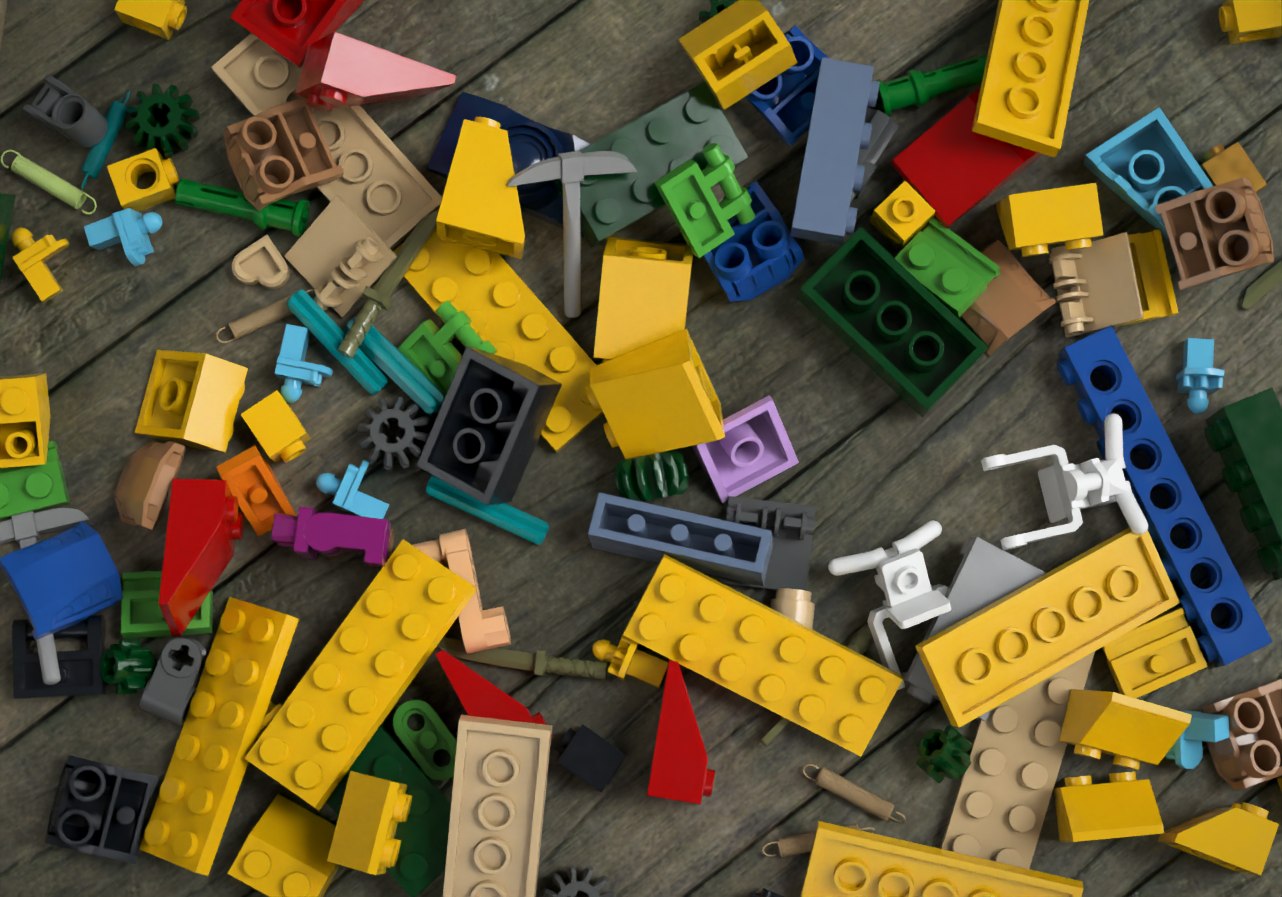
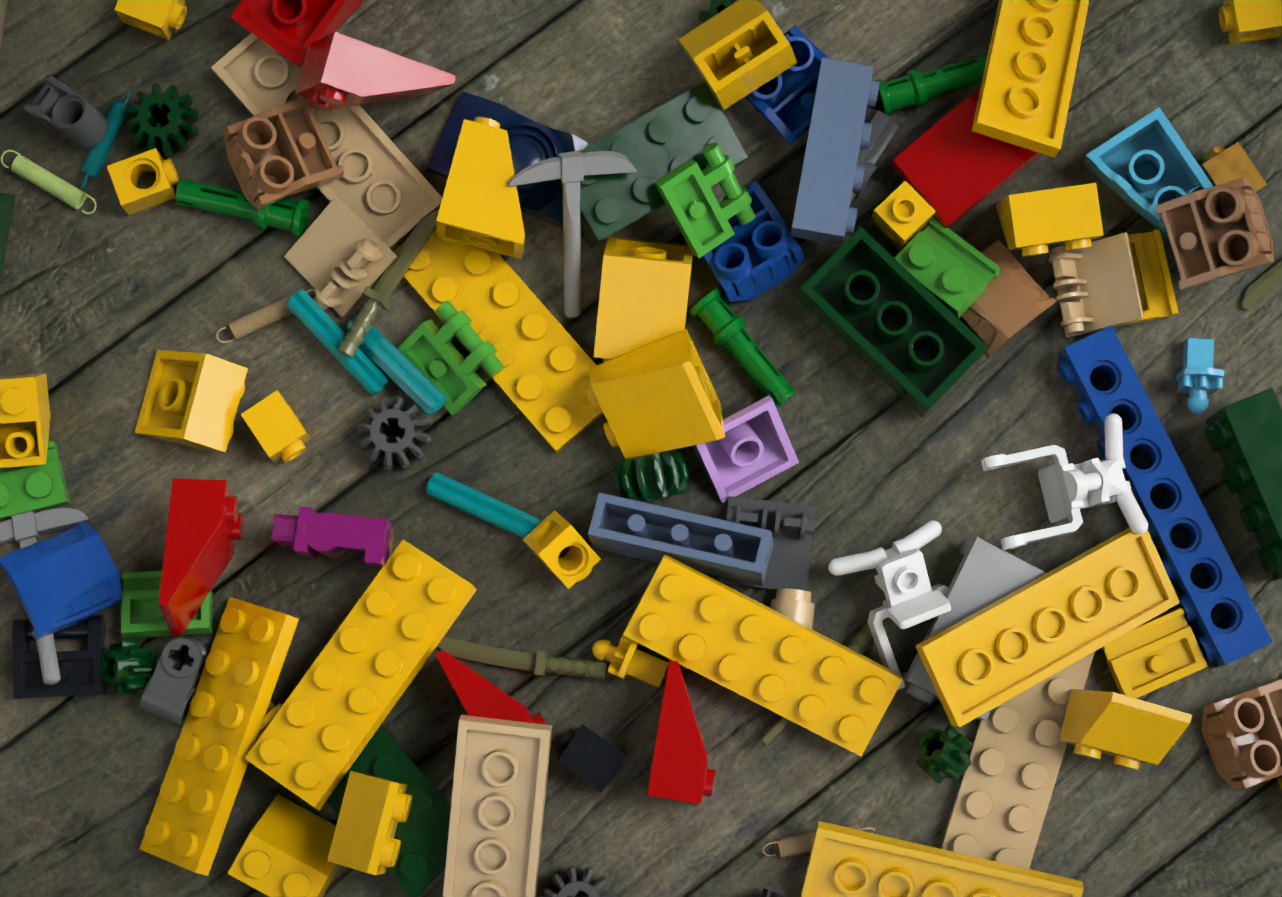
yellow piece [11,227,69,302] -> none
black slope [45,755,159,864] -> none
medium azure piece [84,208,162,266] -> none
medium nougat slope [113,441,186,532] -> none
orange slope [216,446,297,537] -> none
tan tile [232,235,290,289] -> none
medium azure piece [274,324,333,403] -> none
medium azure piece [316,459,390,519] -> none
bright green plate [393,700,457,781] -> none
light nougat beam [412,529,511,654] -> none
black slope [417,346,562,505] -> none
tan piece [803,764,906,823] -> none
yellow slope [1054,771,1164,842] -> none
yellow slope [1158,802,1279,876] -> none
medium azure piece [1166,710,1230,769] -> none
none -> yellow brick [523,510,601,589]
none -> green pin [689,288,796,409]

